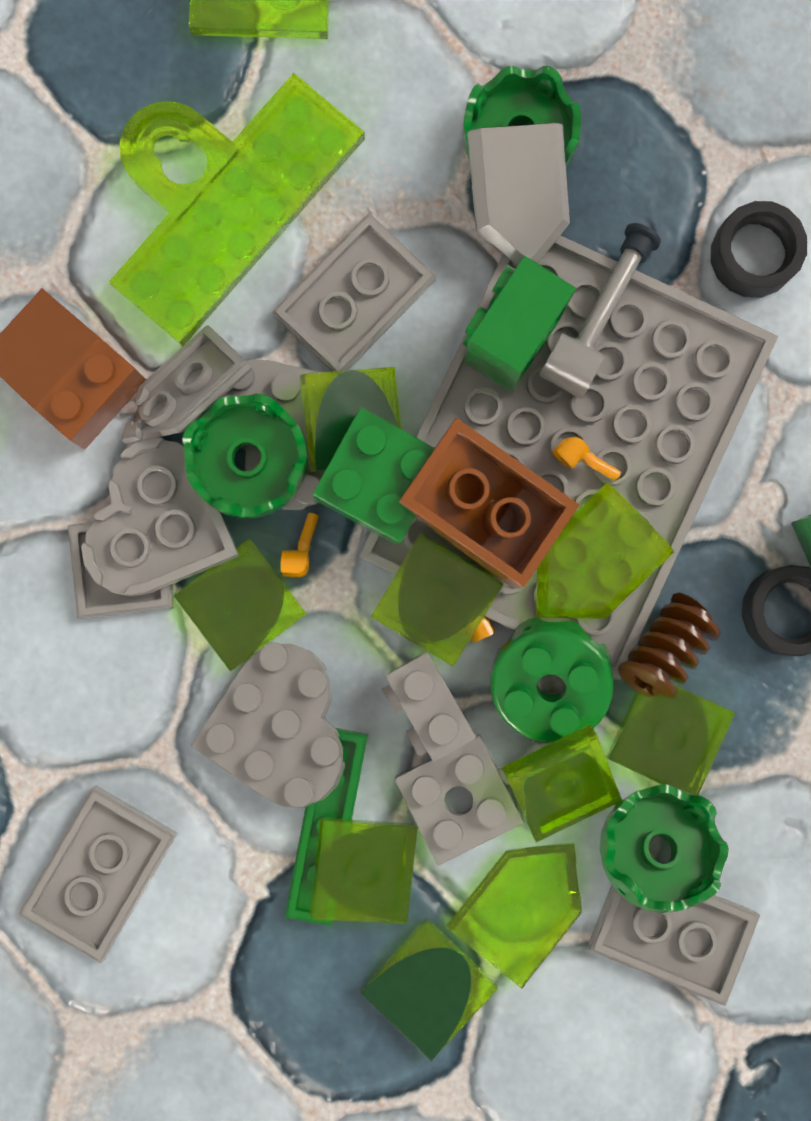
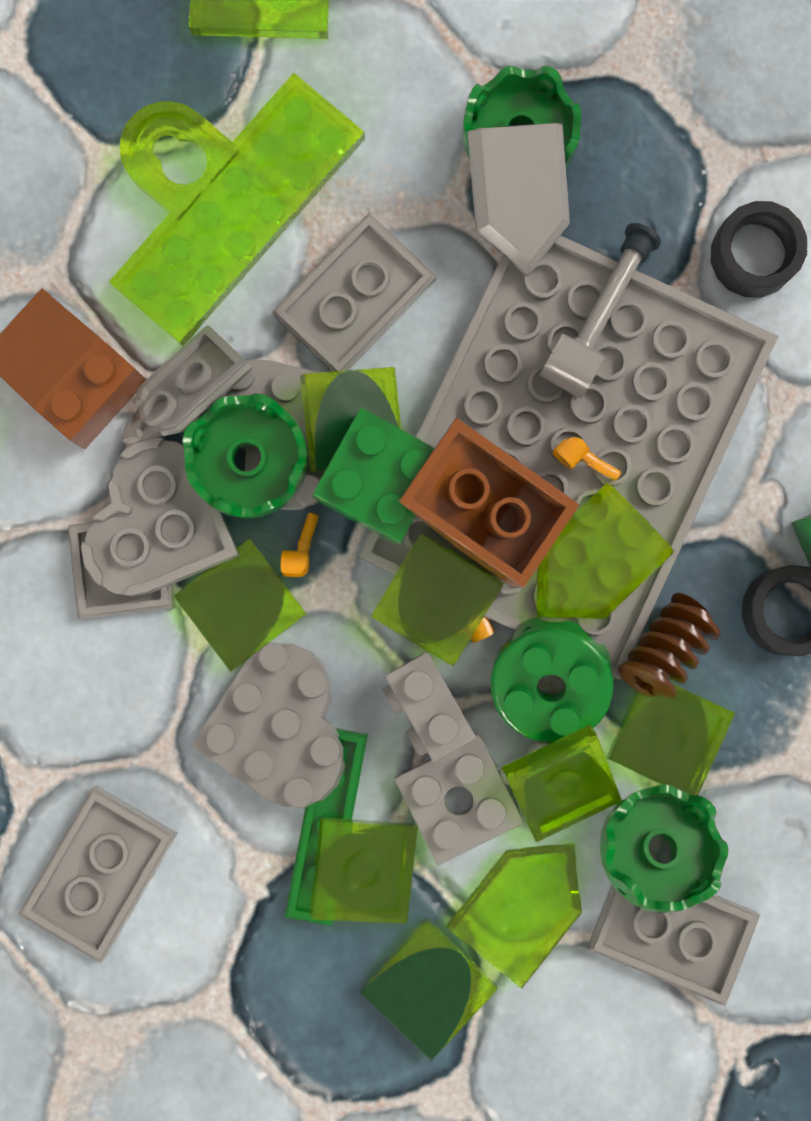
green brick [463,255,576,393] -> none

